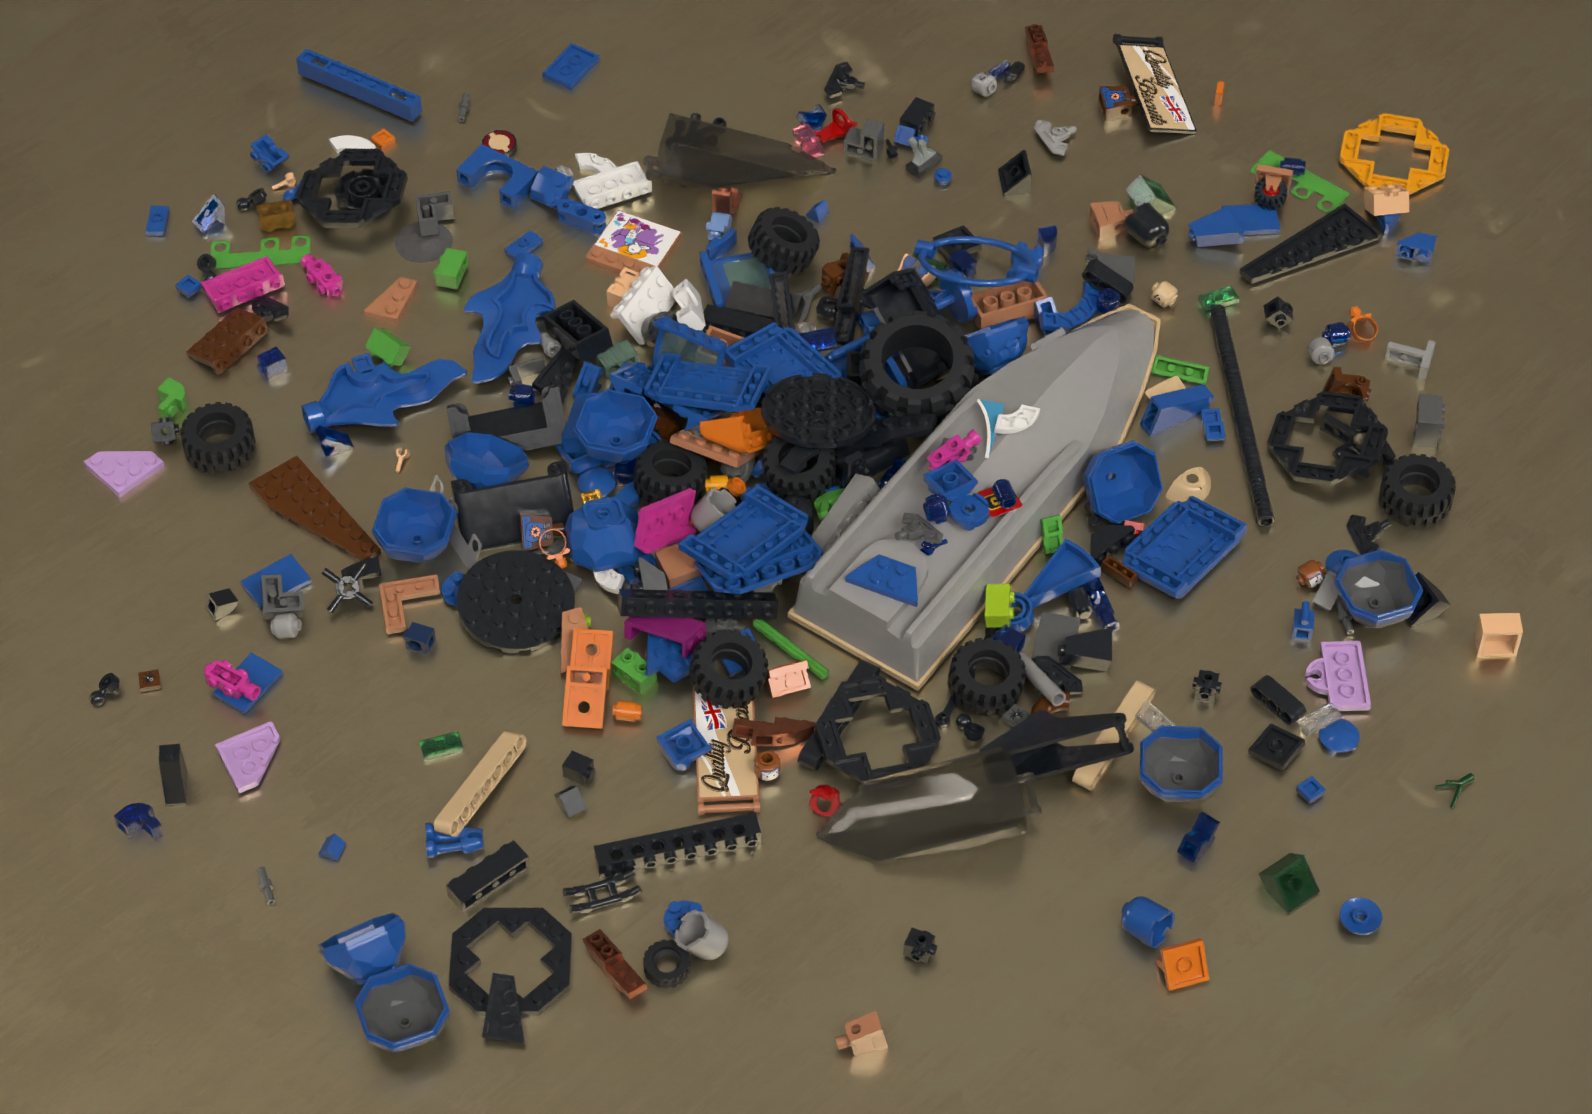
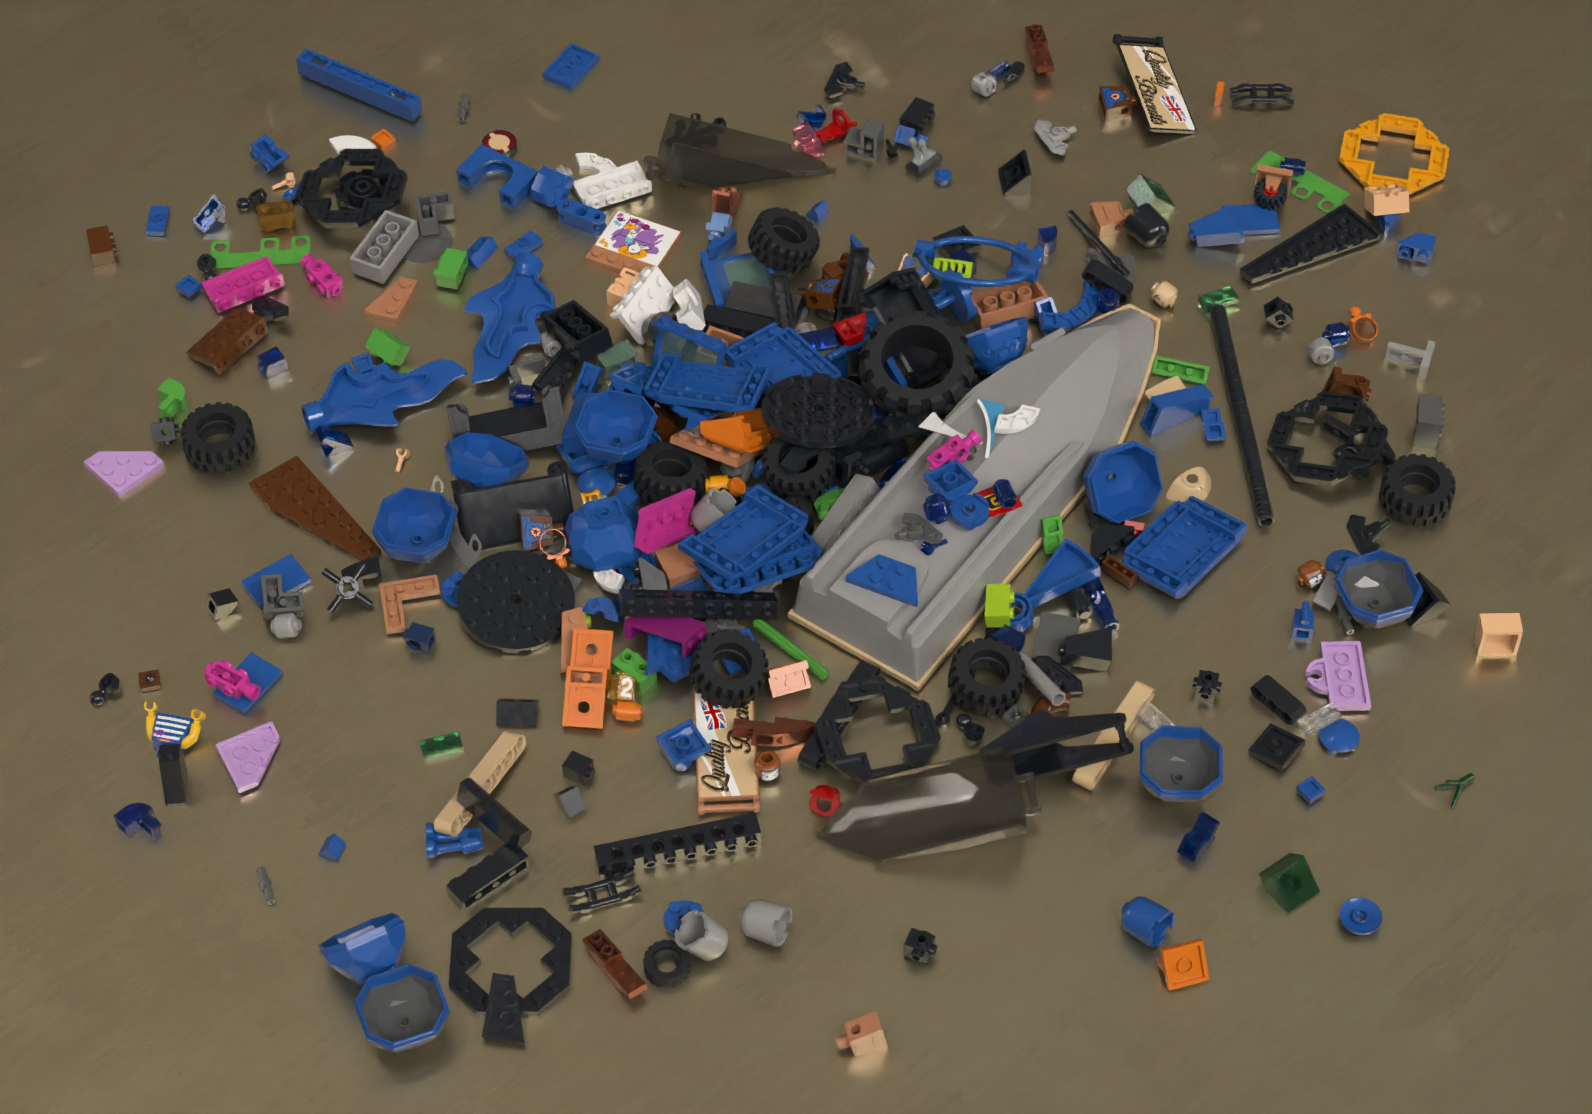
none -> reddish brown brick [86,225,118,267]
none -> torso [144,701,206,758]
none -> light grey brick [349,210,419,284]
none -> black brick [456,778,532,853]
none -> blue slope [467,237,498,269]
none -> black panel [496,698,539,727]
none -> blue cylinder [582,597,625,623]
none -> clear yellow brick [606,671,636,701]
none -> light grey cylinder [739,899,793,947]
none -> reddish brown torso [797,278,842,310]
none -> red wing [832,312,867,346]
none -> white sticker [919,412,983,444]
none -> lime slope [933,258,973,280]
none -> black bar [1067,210,1130,277]
none -> black piece [1230,83,1294,107]

